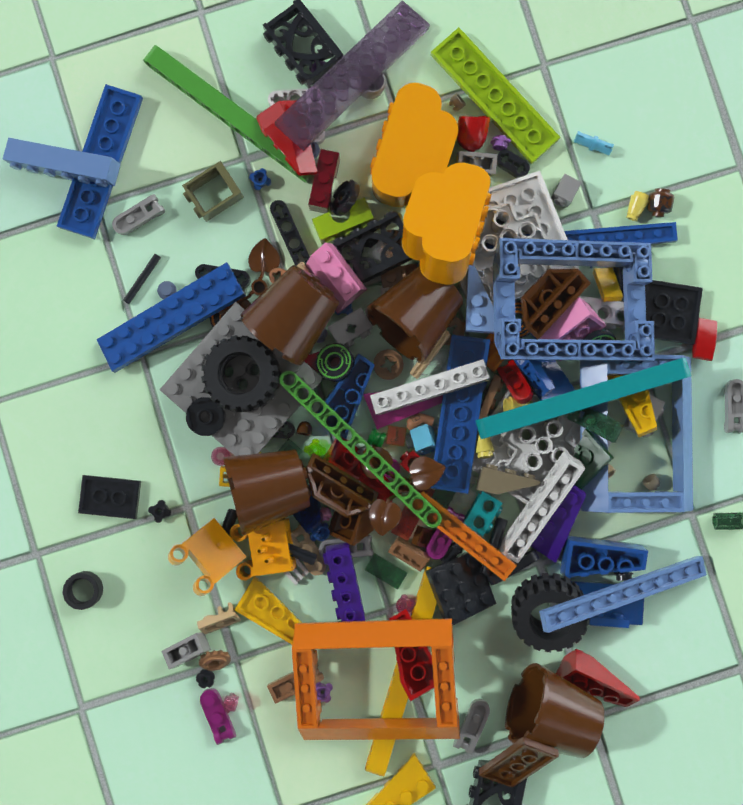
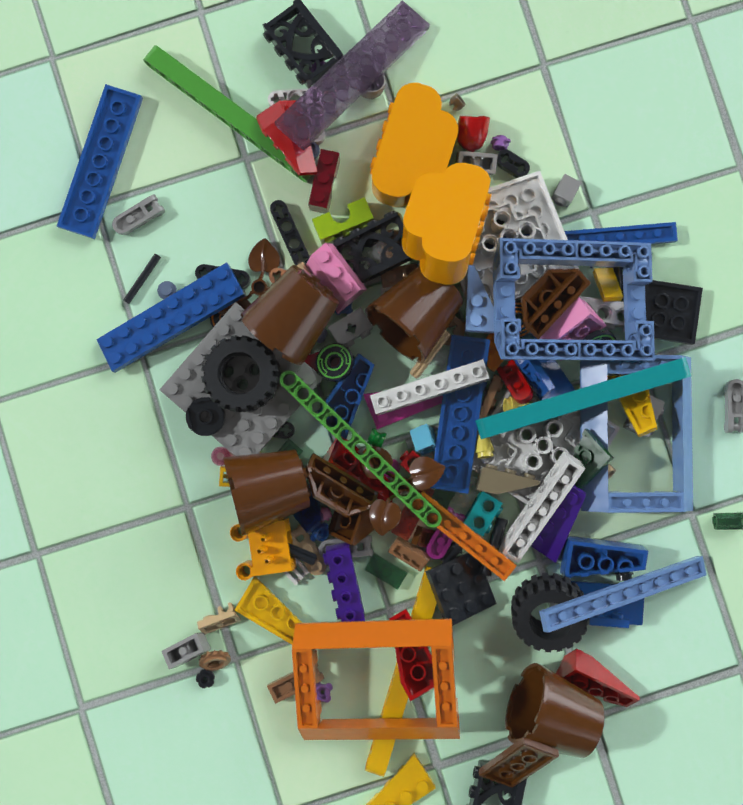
medium blue brick [3,137,121,187] -> none
black tyre [62,571,103,610] -> none
black tile [78,475,141,519] -> none
black plate [148,500,171,523] -> none
light orange piece [168,509,246,596] -> none
olive window [182,161,244,222] -> none
magenta plate [200,688,236,745] -> none
clear pink plate [223,692,239,713] -> none
blue plate [249,168,271,191] -> none
reddish brown hinge [297,421,312,436] -> none
clear neon green plate [304,439,326,457] -> none
black tile [330,180,360,216] -> none
medium nougat gear [373,349,404,380] -> none
clear orange tile [385,425,407,447] -> none
clear pink plate [396,594,416,616] -> none
nougat arm [407,413,435,430] -> none
lime plate [430,27,560,164] -> none
light grey plate [453,698,490,755] -> none
black beam [486,549,540,585] -> none
clear green plate [567,407,624,443] -> none
medium azure pin [573,131,614,156] -> none
light yellow cone [626,191,649,221] -> none
dark tan hinge [642,474,660,491] -> none
reddish brown head [647,188,675,217] -> none
red slope [692,318,717,361] -> none

